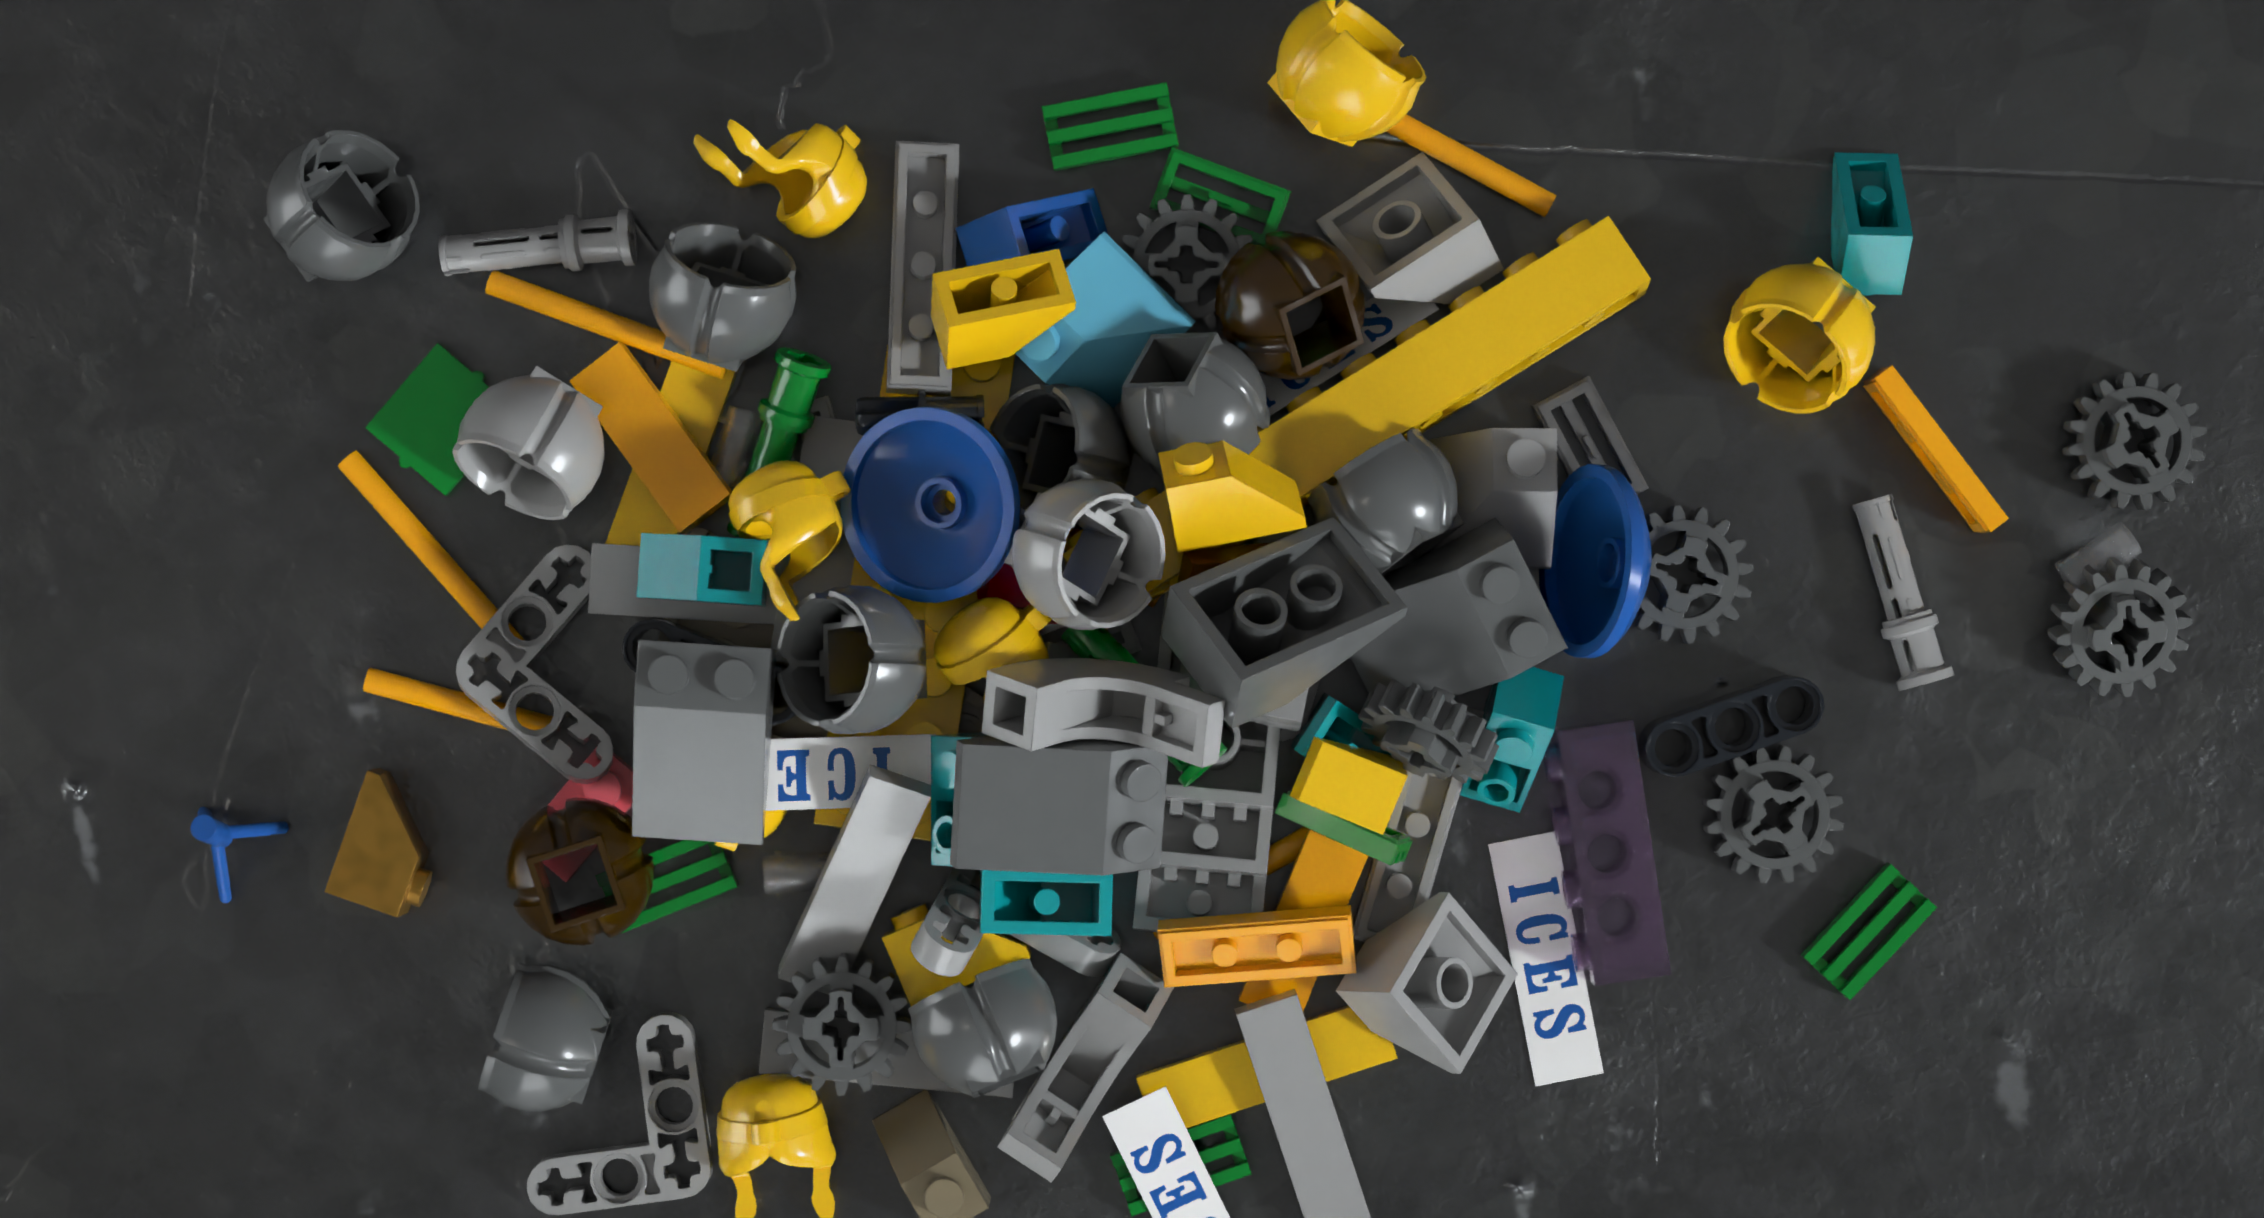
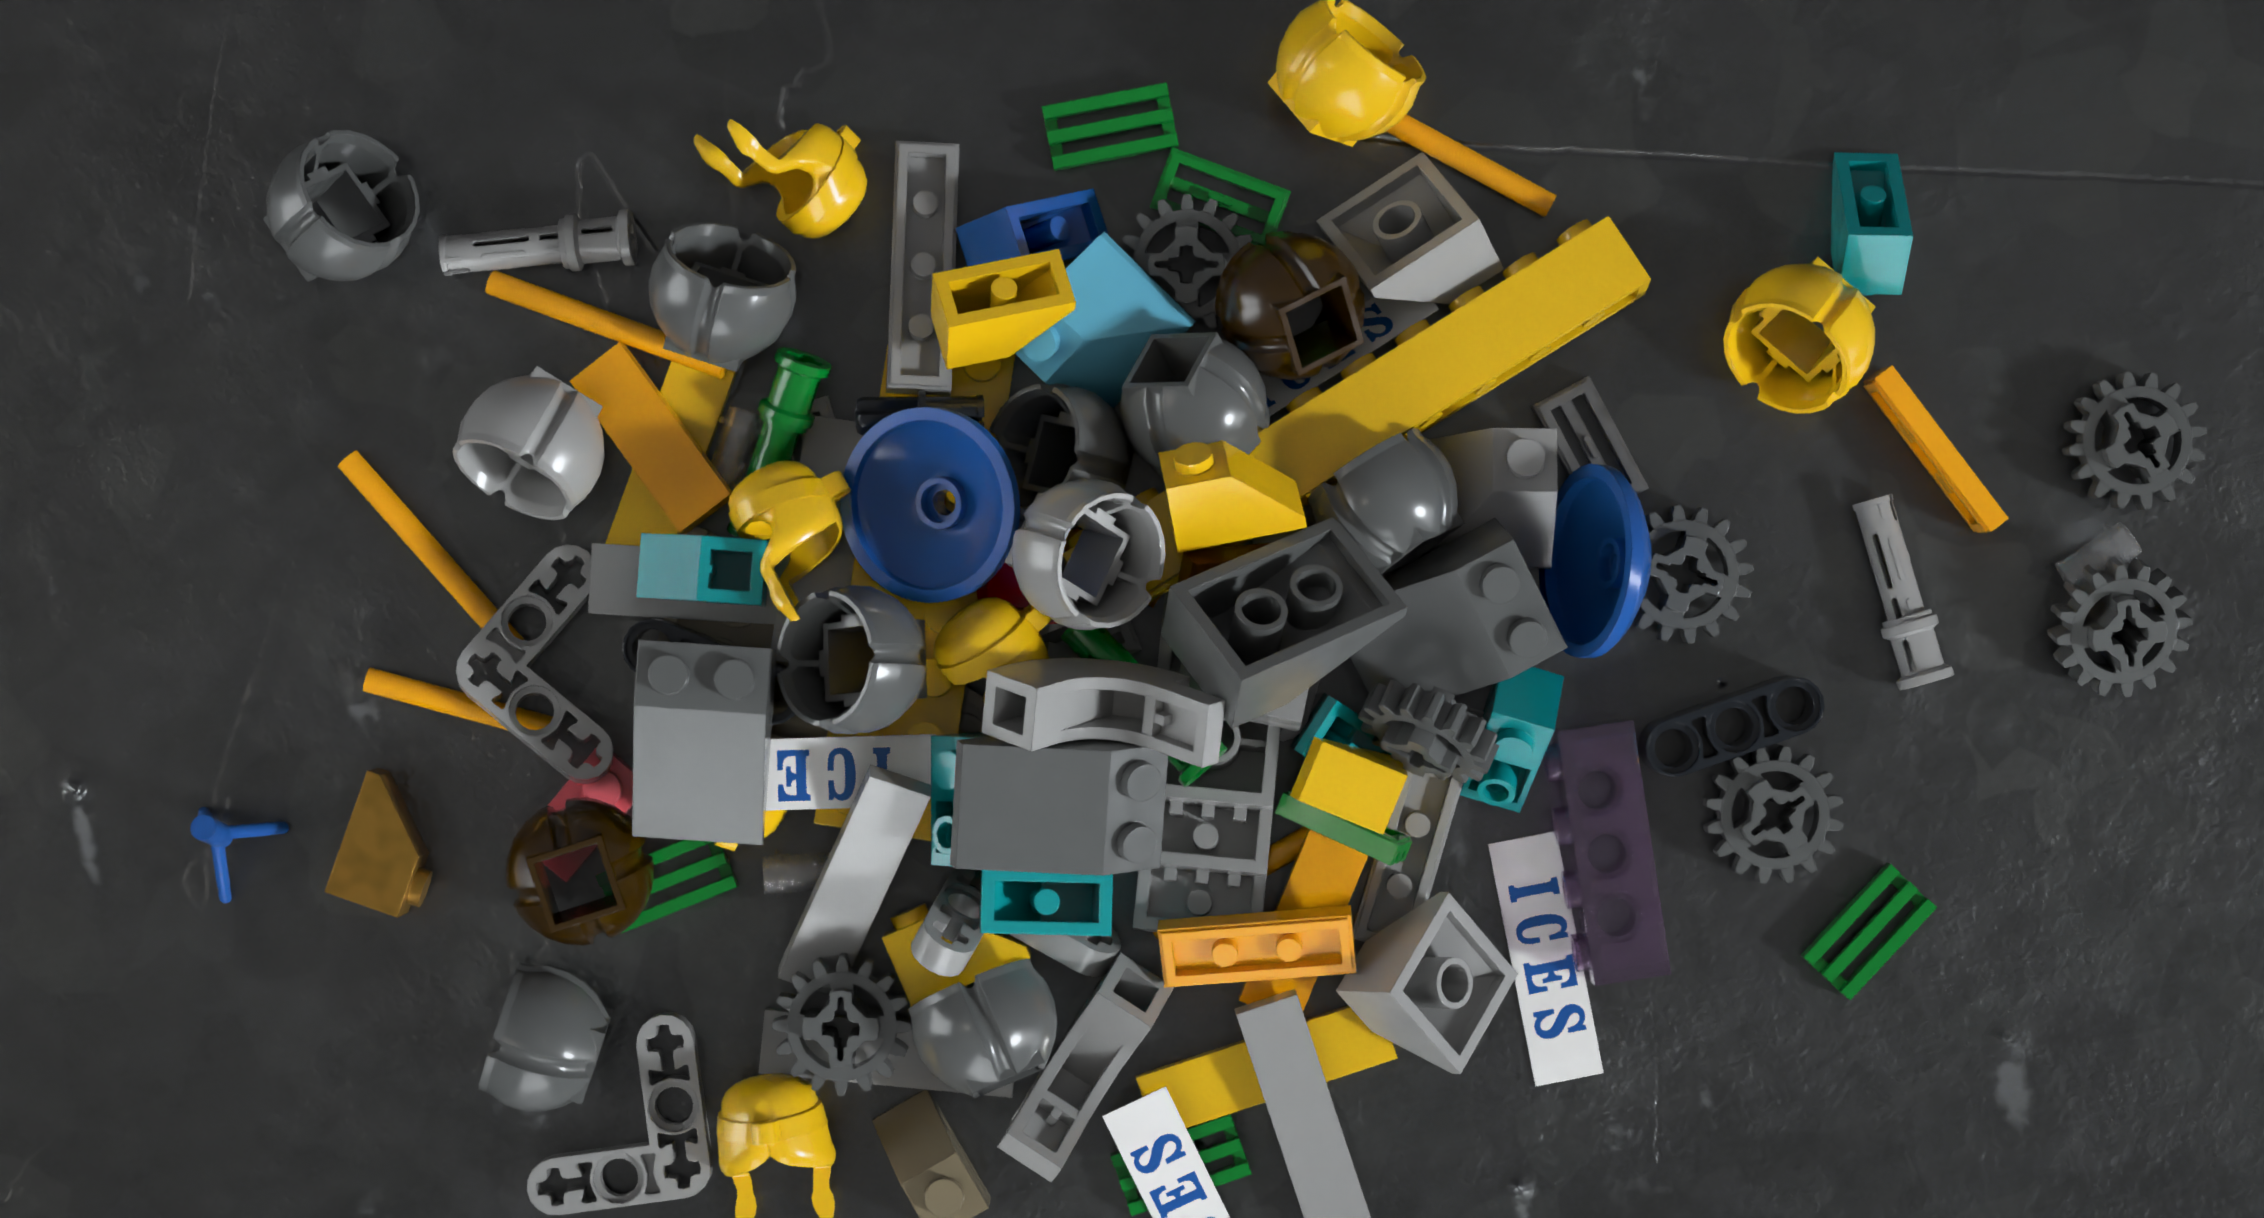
green piece [365,343,490,496] -> none

